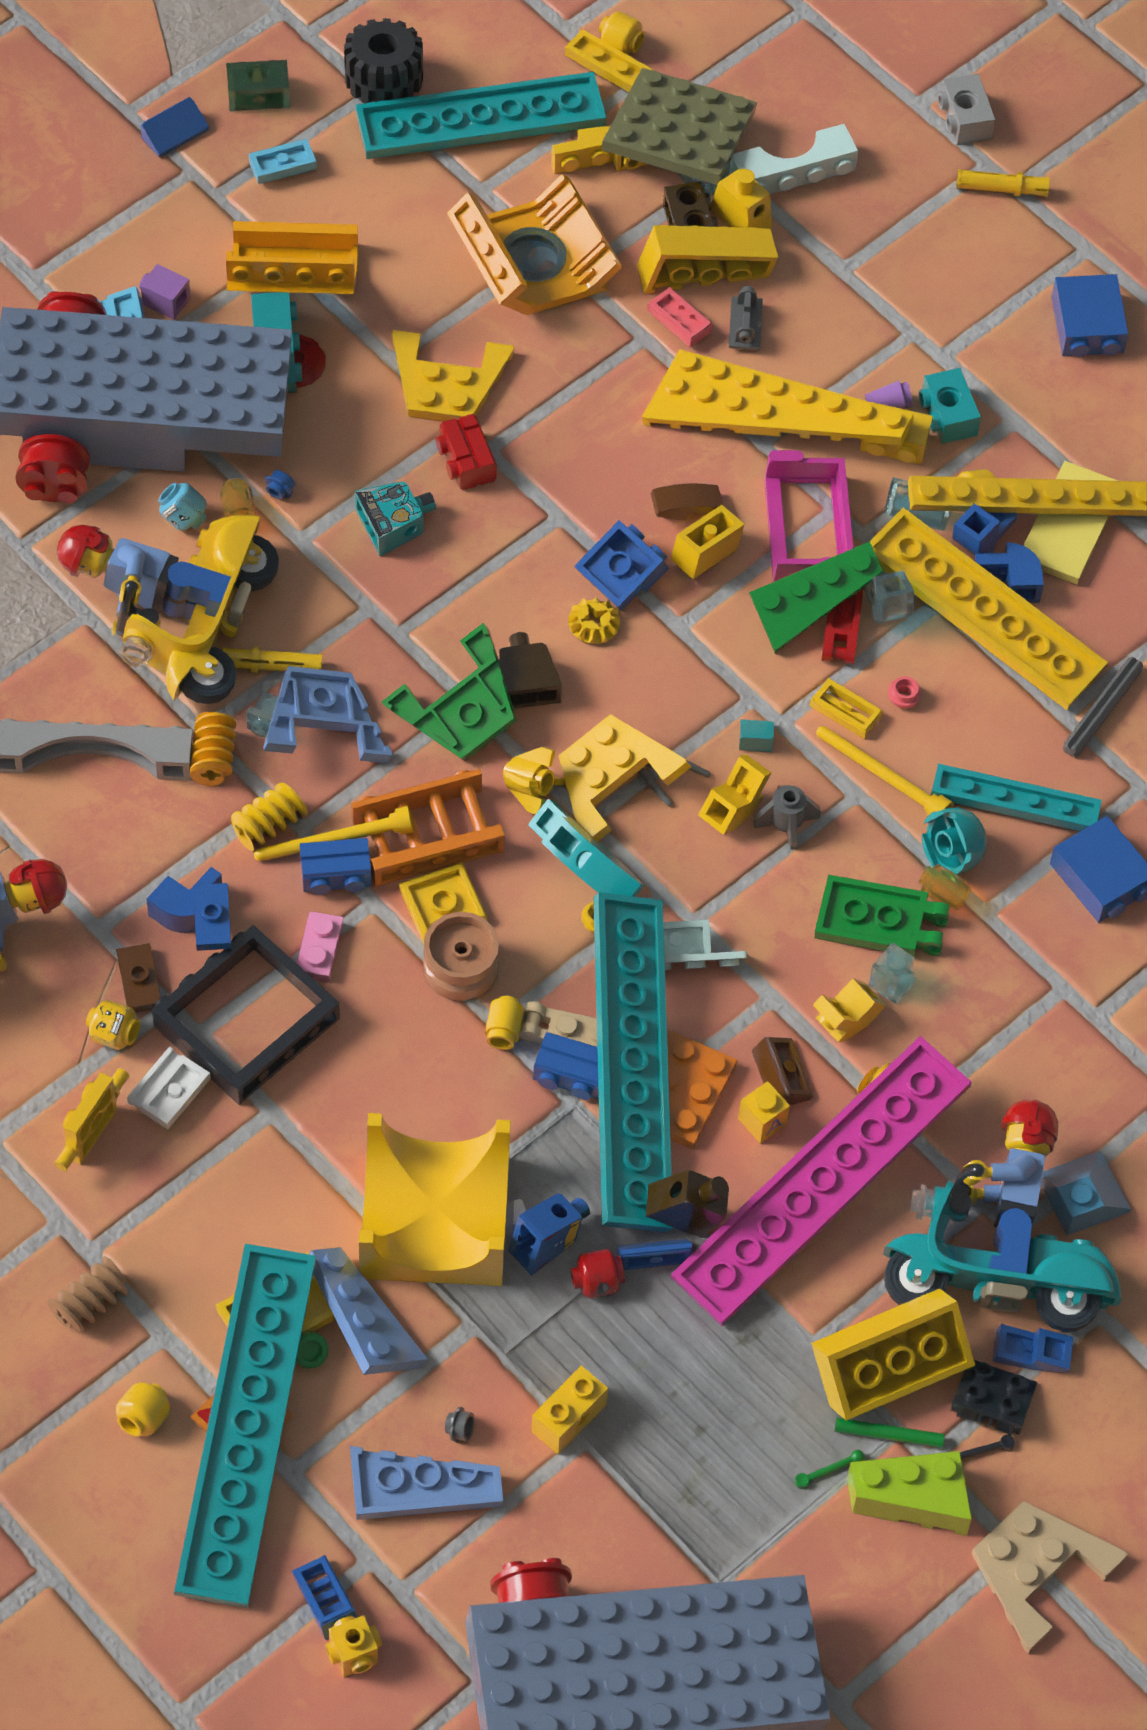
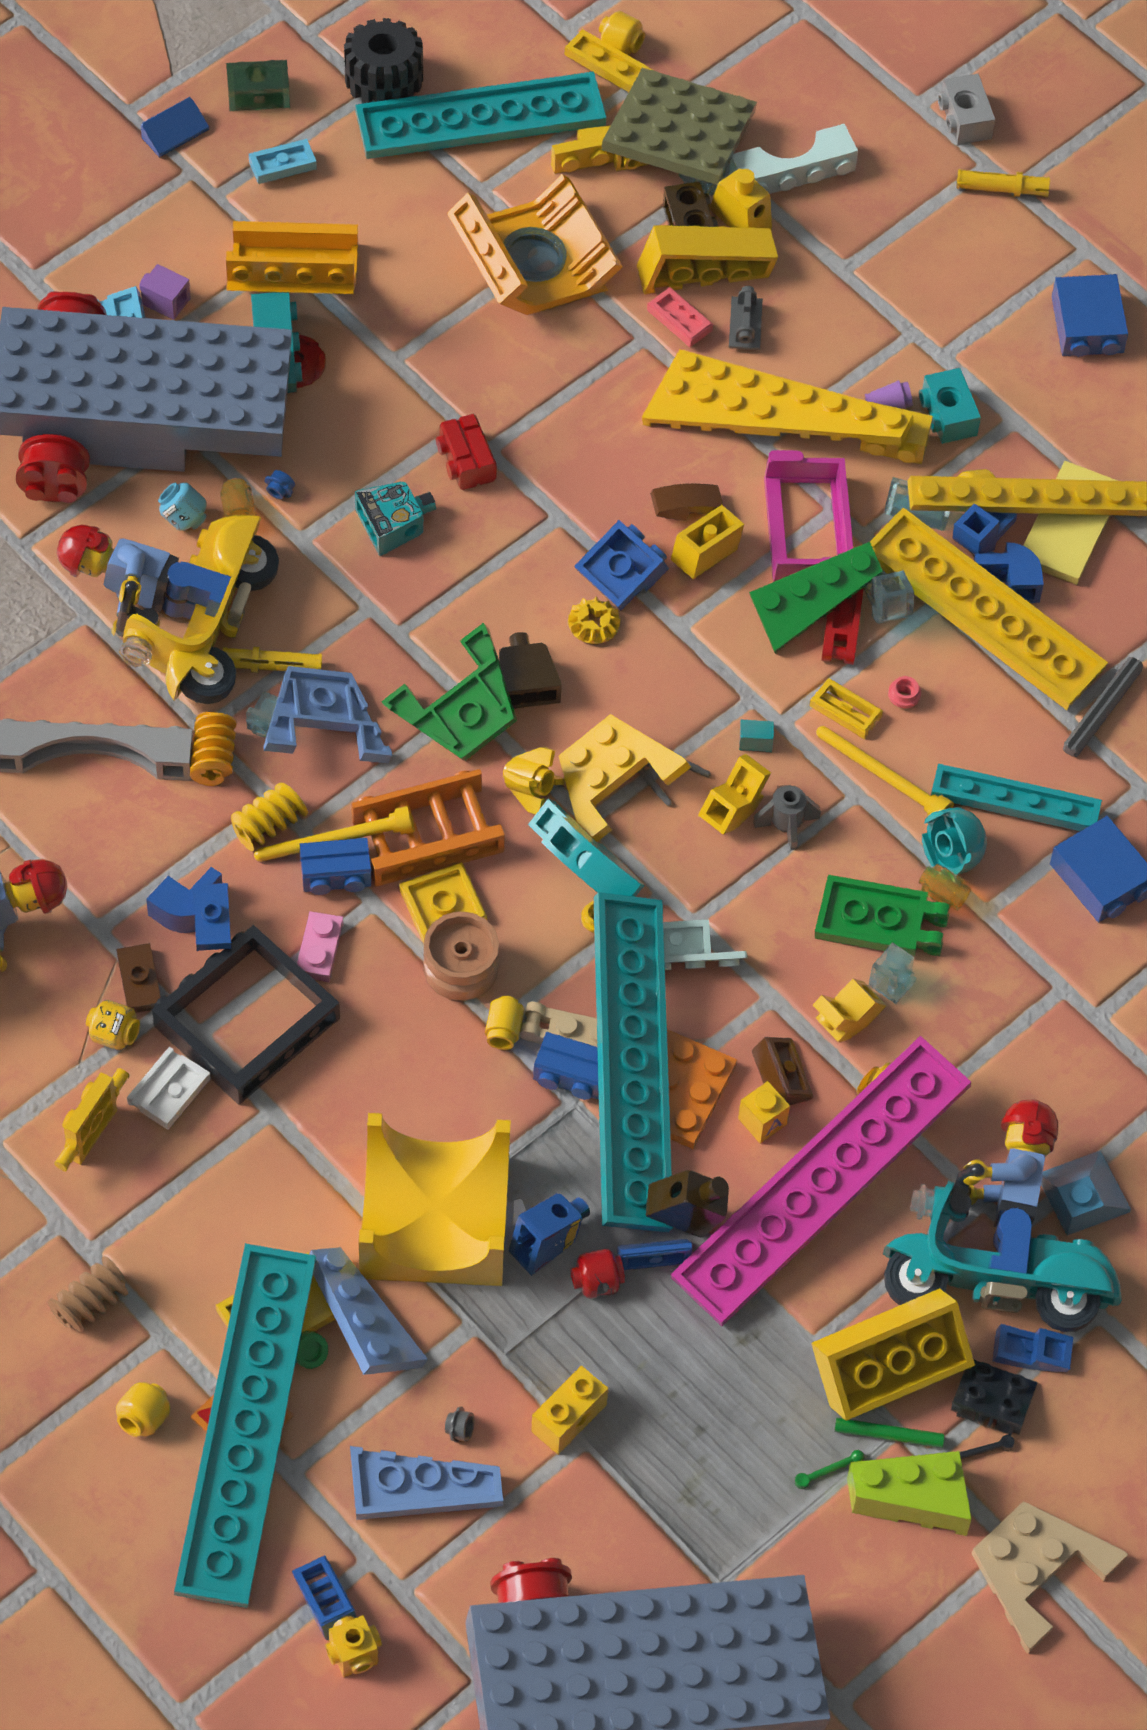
yellow wing [392,330,514,421] -> none

